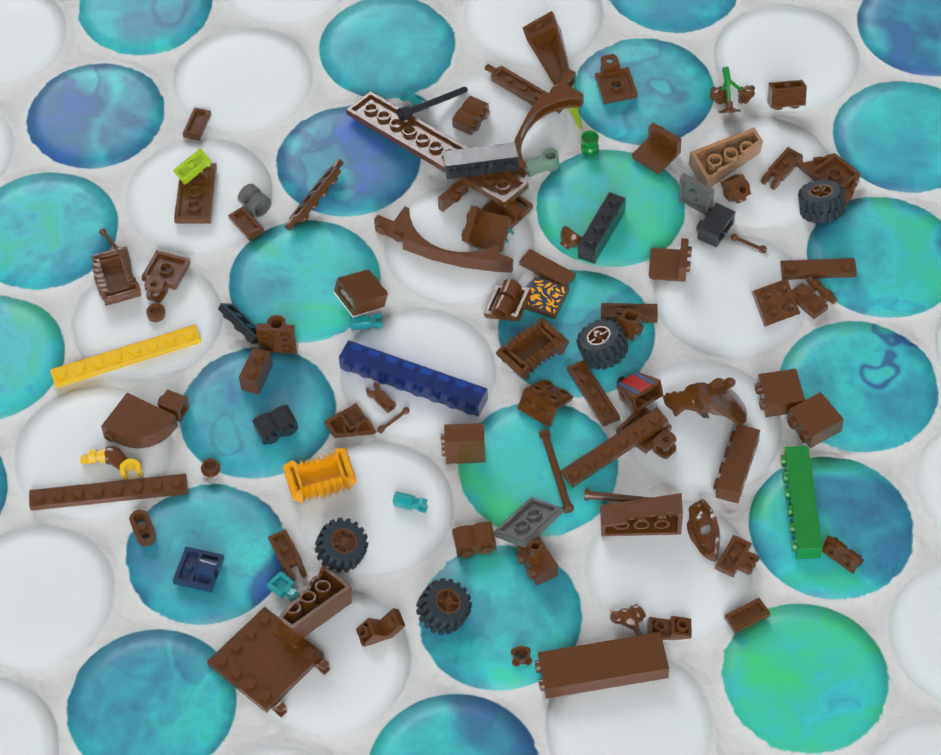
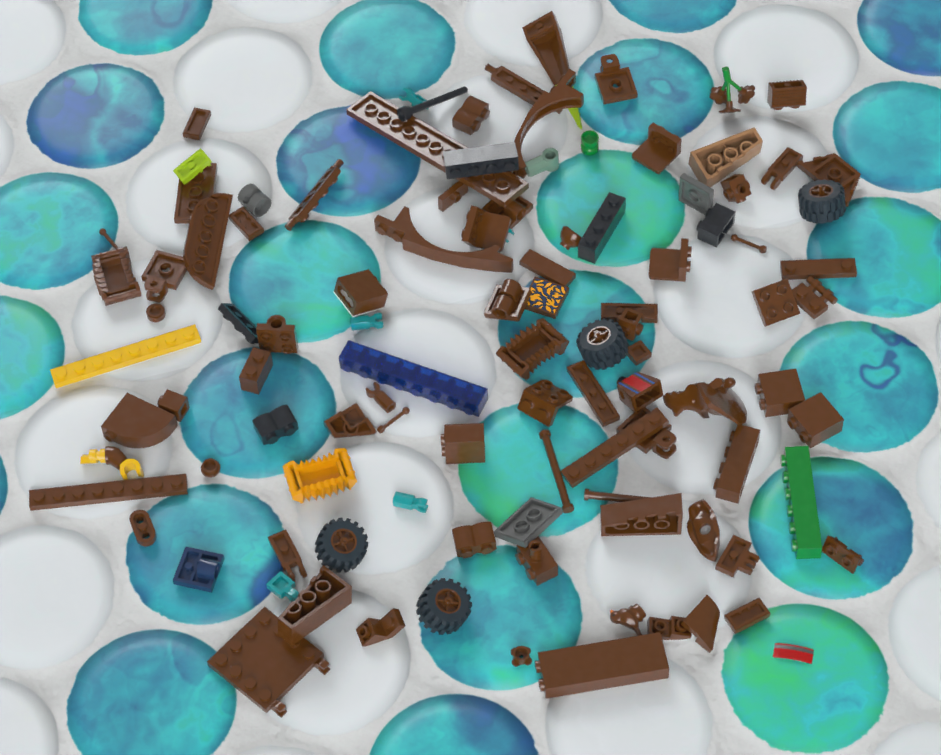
none -> reddish brown plate [183,193,233,290]
none -> reddish brown plate [625,340,652,366]
none -> reddish brown slope [681,595,720,653]
none -> red sticker [773,643,814,664]

